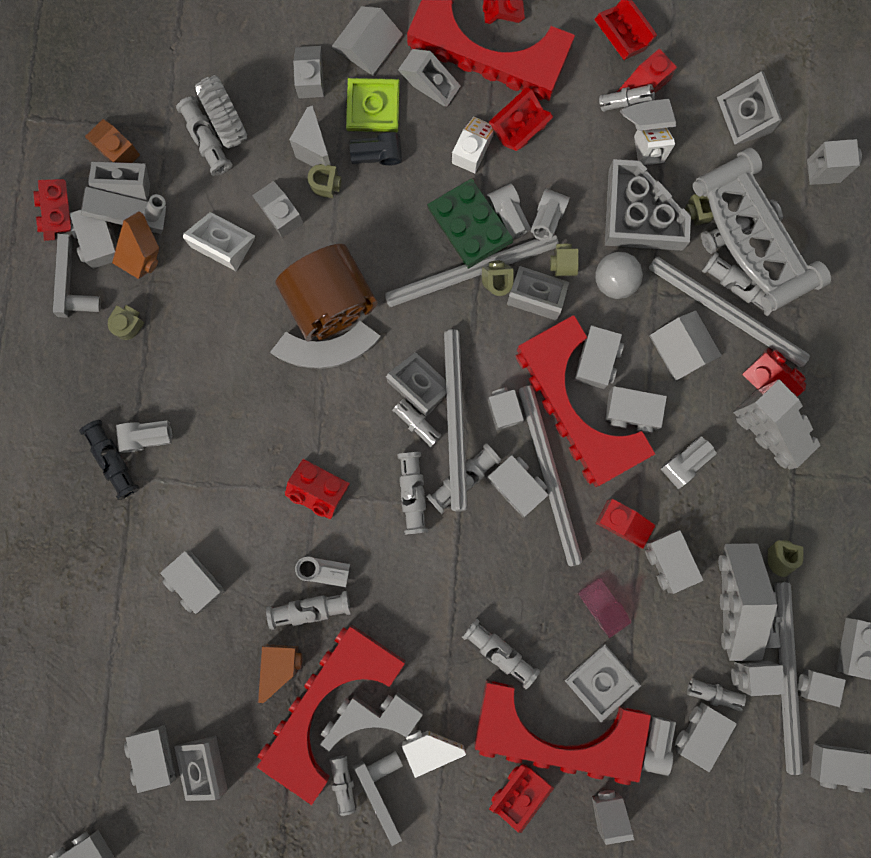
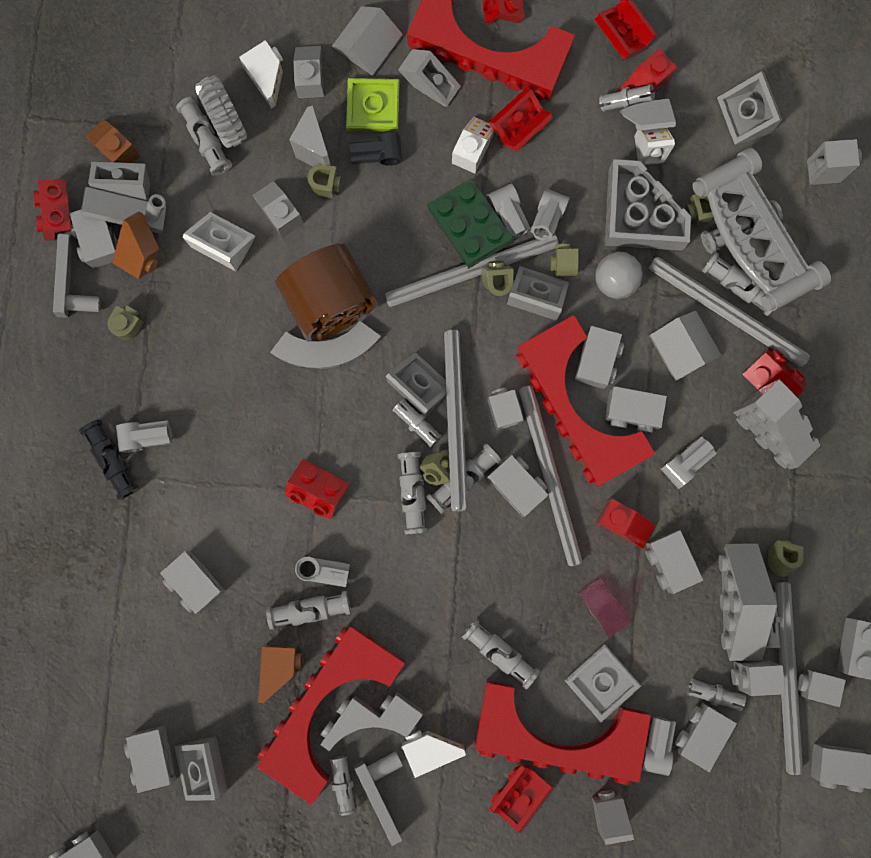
none -> white slope [239,40,283,109]
none -> olive plate [420,450,450,486]

